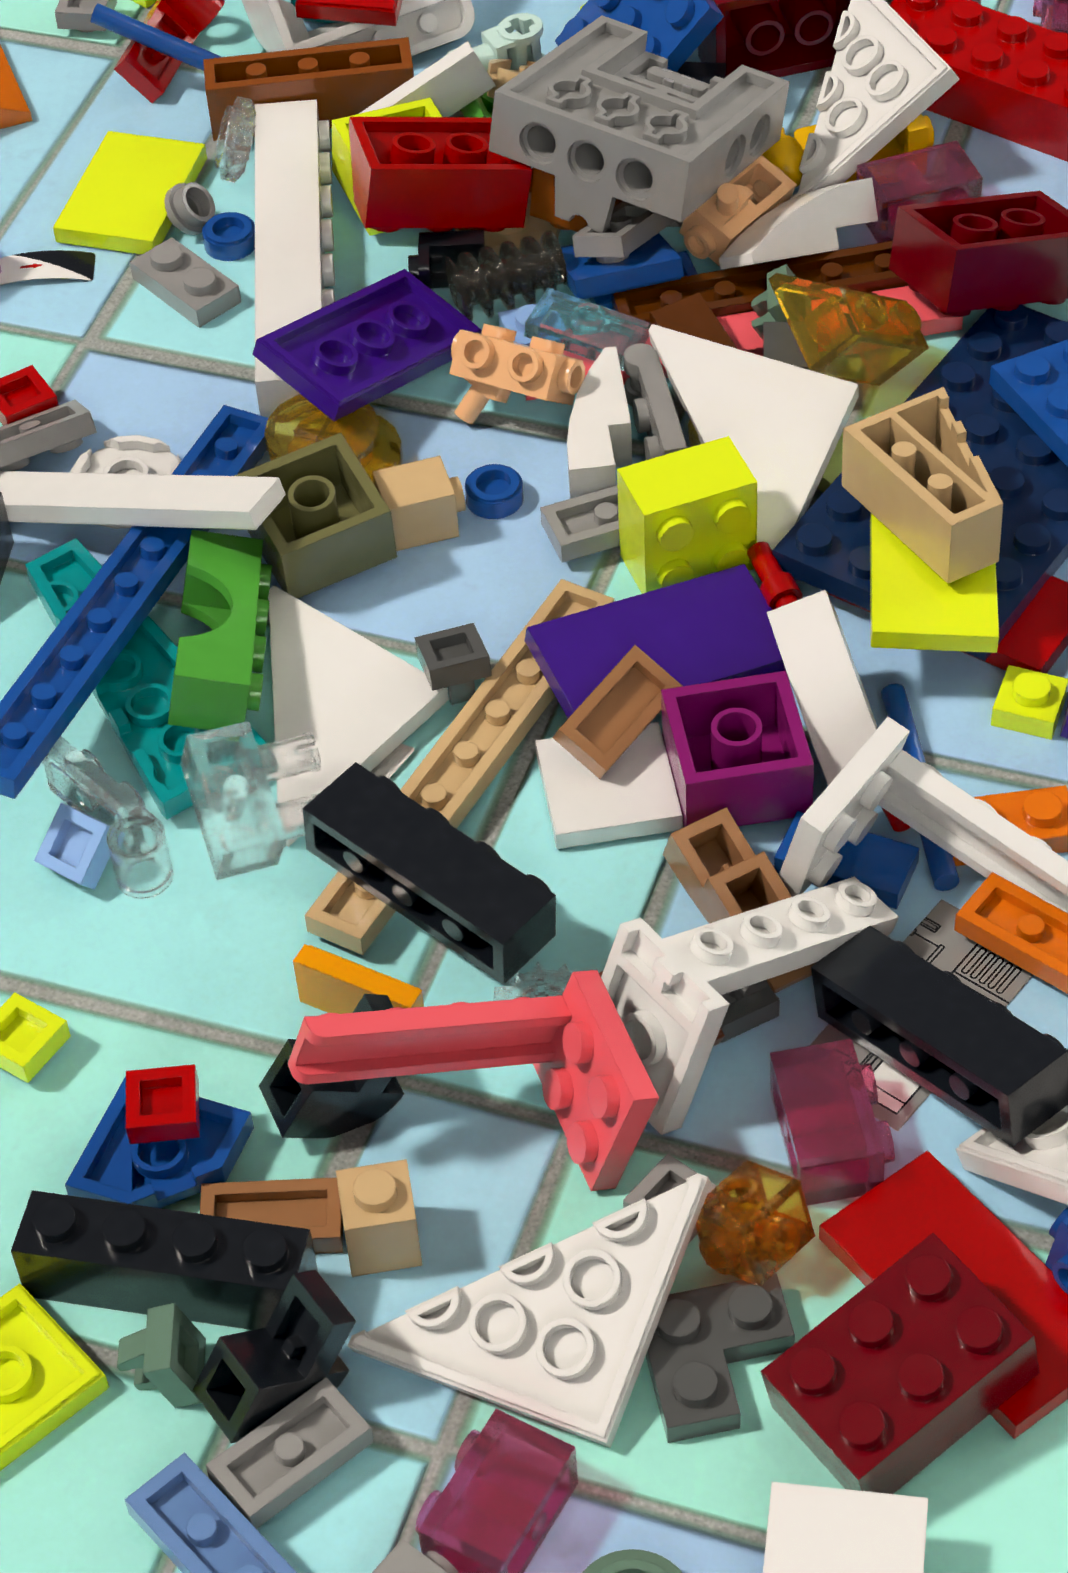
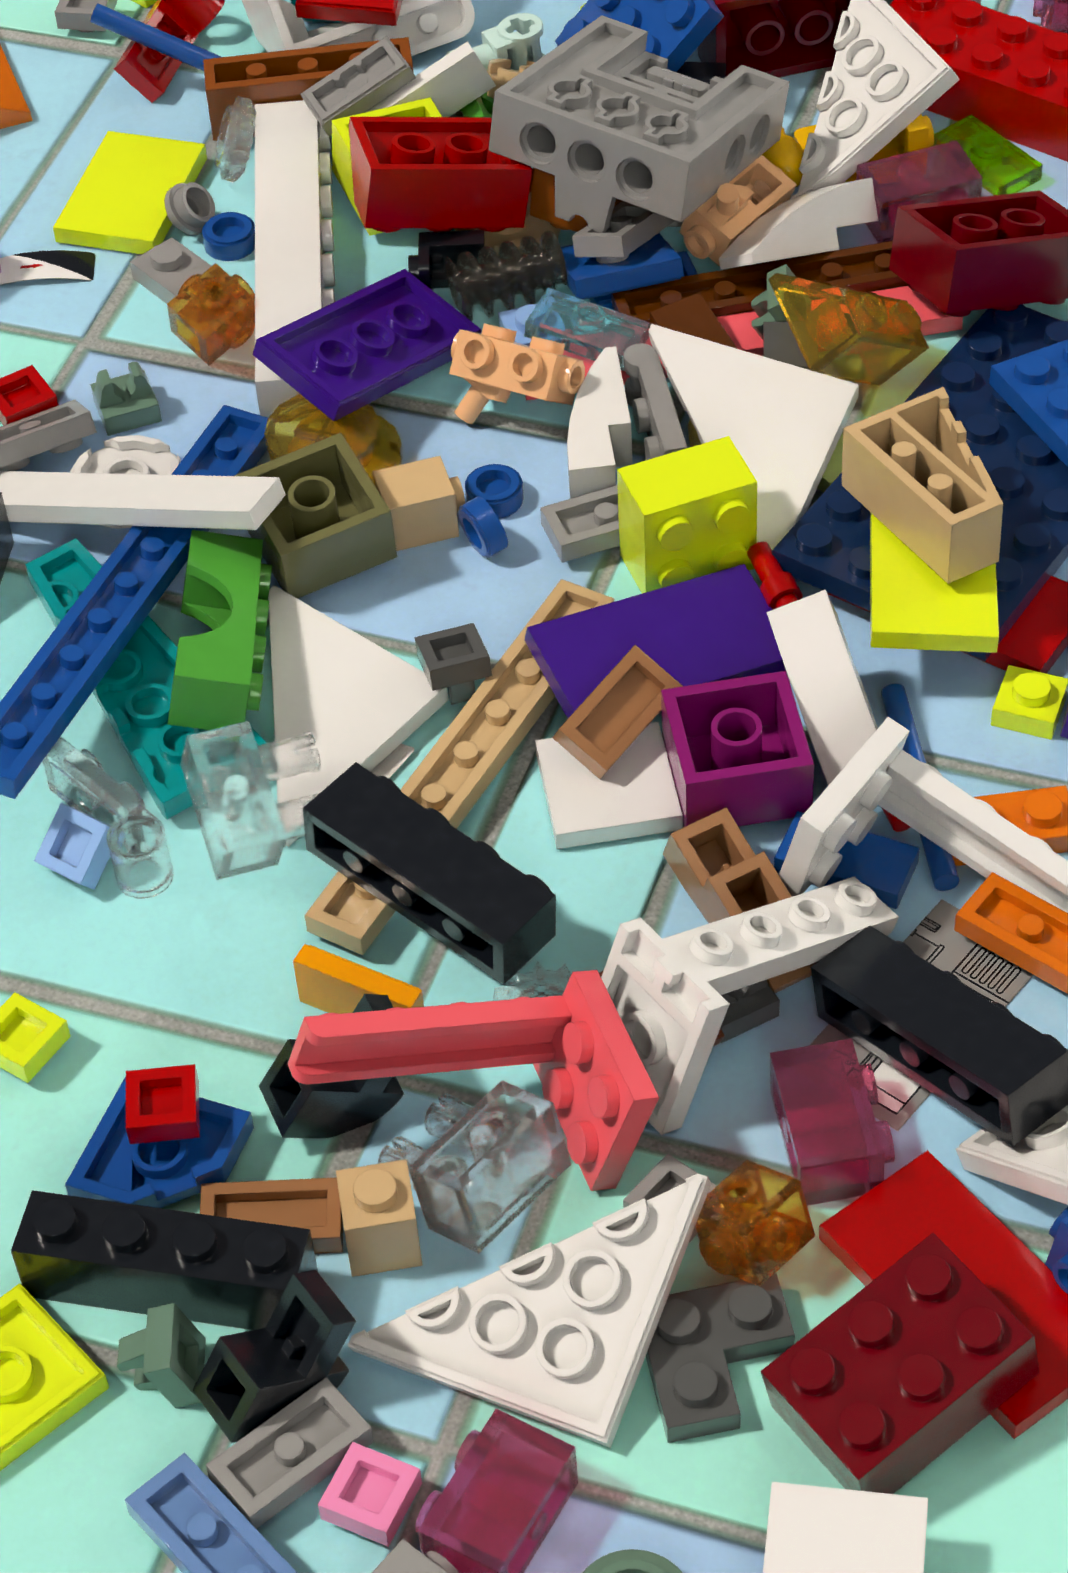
none -> sand green tile [90,362,162,436]
none -> clear orange brick [167,263,255,366]
none -> light grey plate [300,36,416,136]
none -> bright pink plate [318,1442,422,1547]
none -> clear brick [378,1080,572,1253]
none -> blue tile [458,496,508,558]
none -> clear neon green plate [931,114,1043,195]

